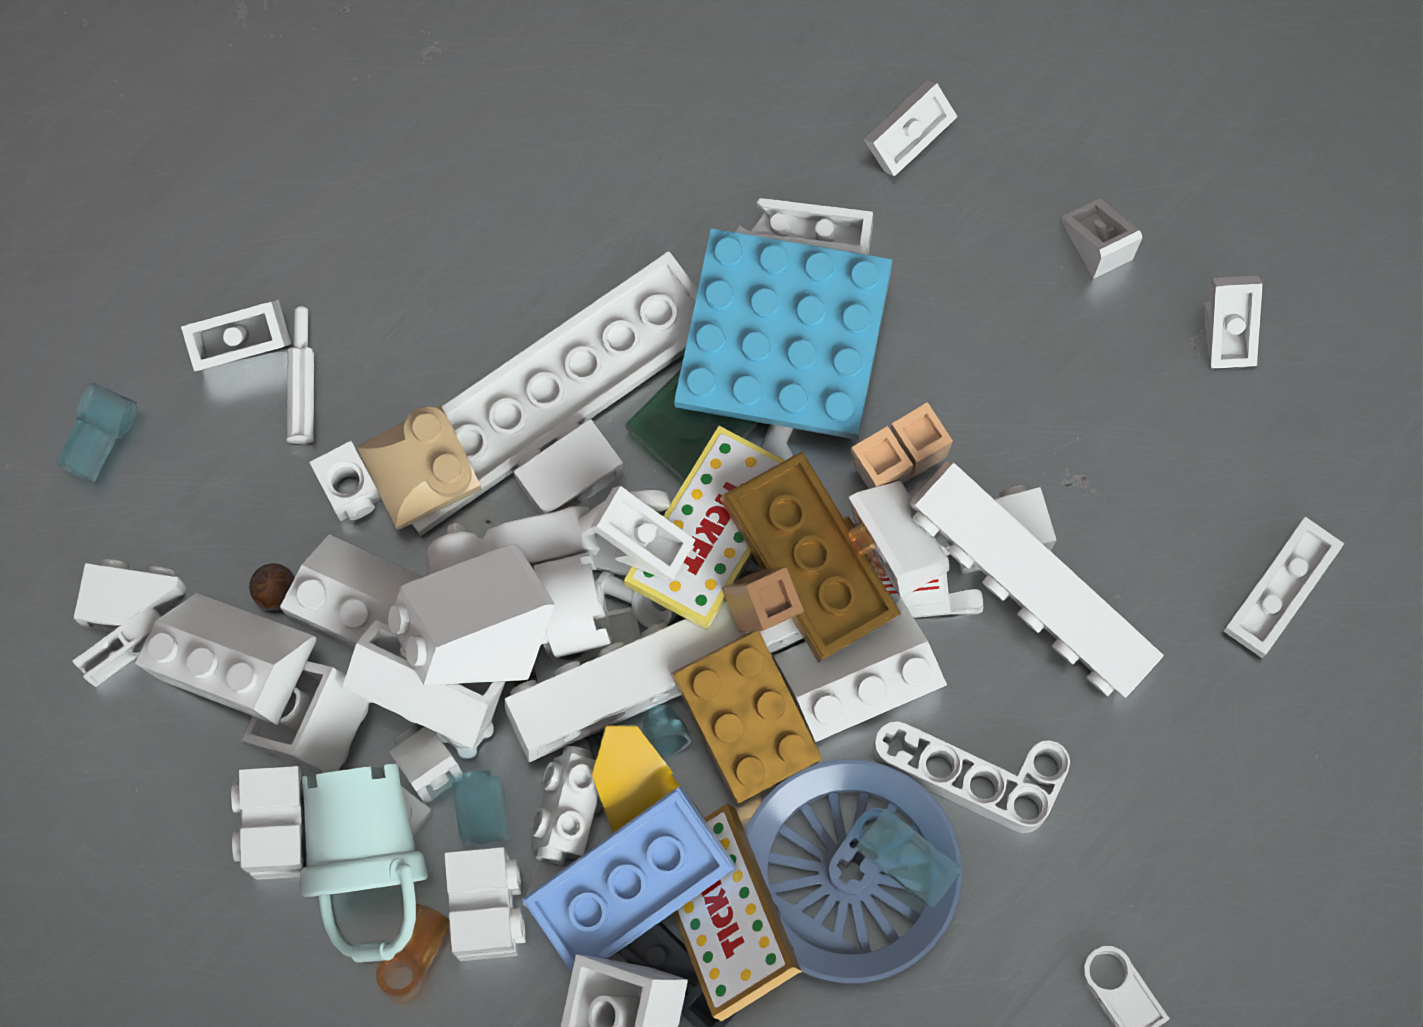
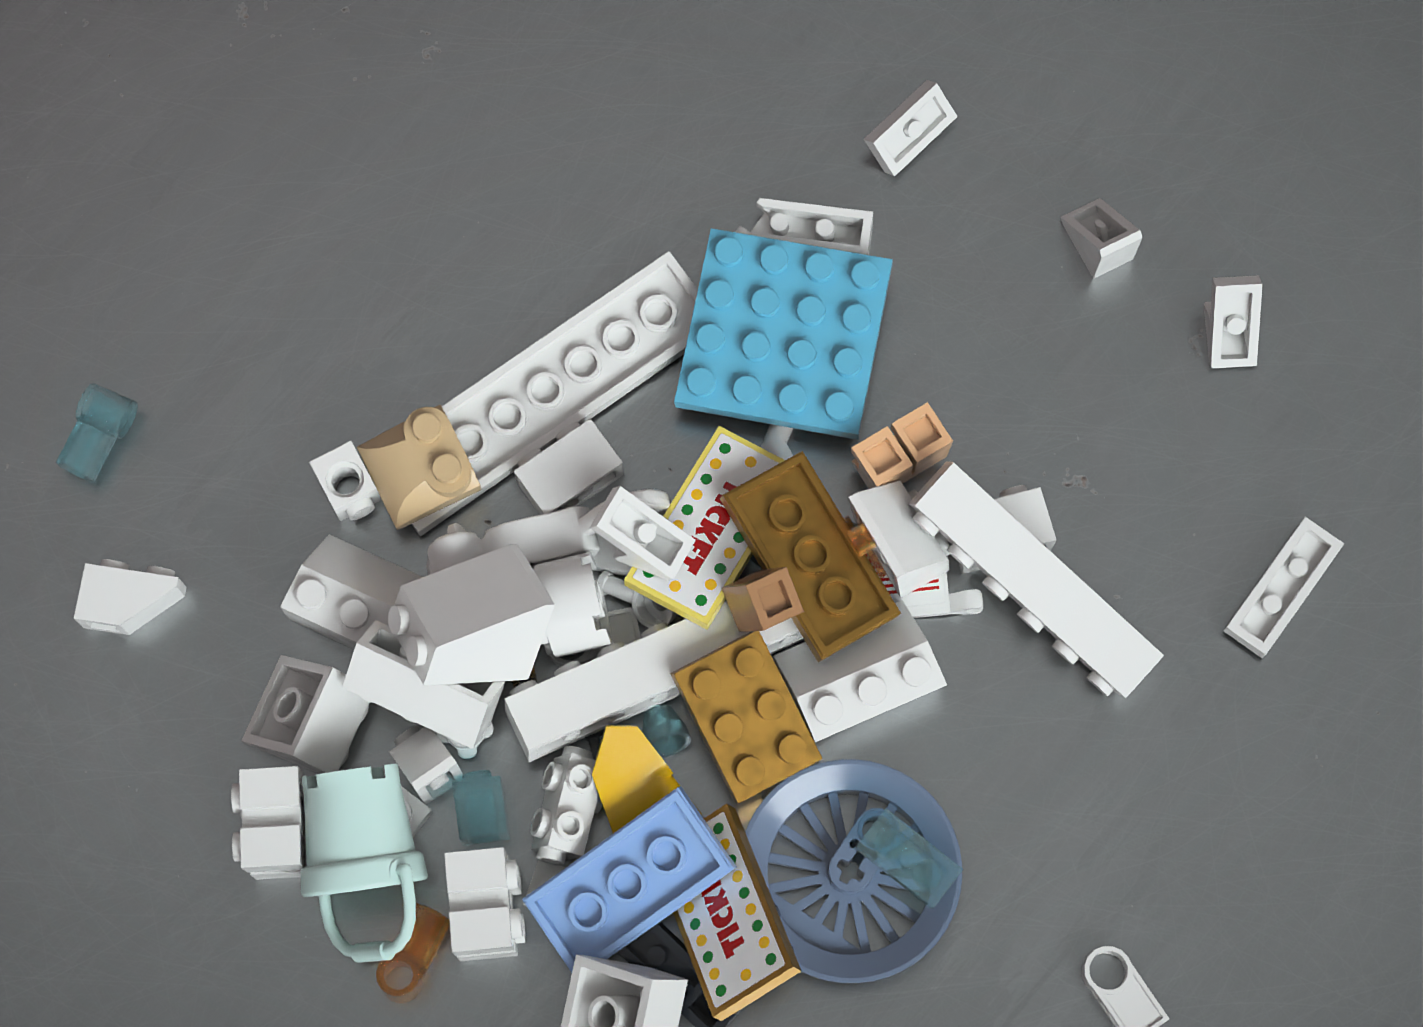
white piece [72,608,161,687] -> none
white slope [135,593,317,725] -> none
white brick [181,299,291,372] -> none
reddish brown plate [249,563,295,610] -> none
white axle [286,306,314,444] -> none
clear green plate [625,369,757,482] -> none
white beam [873,721,1070,833] -> none

